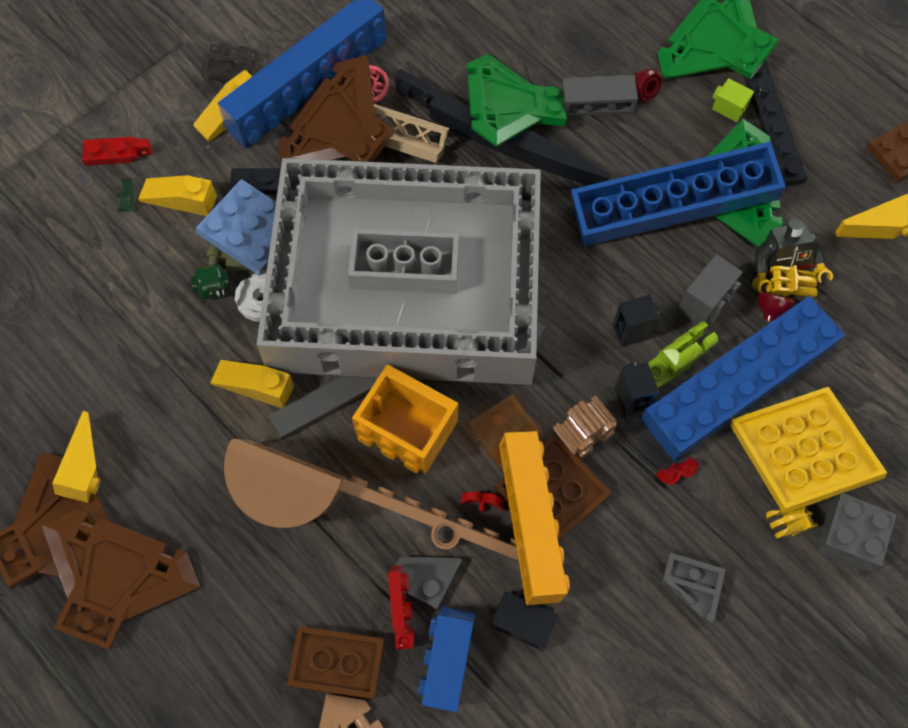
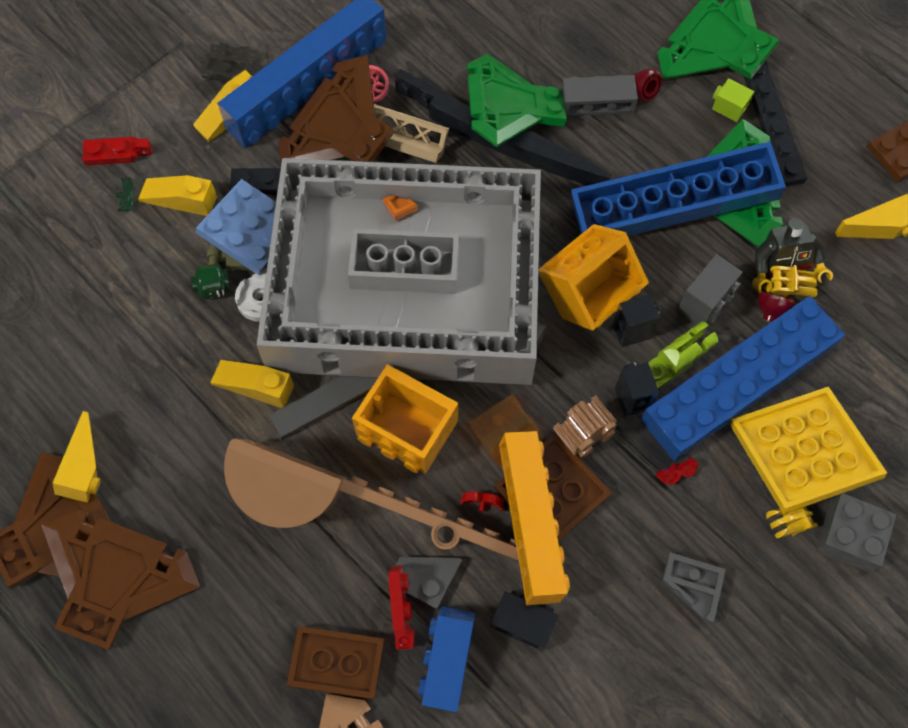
none -> orange tile [383,195,418,222]
none -> light orange container [538,224,649,331]

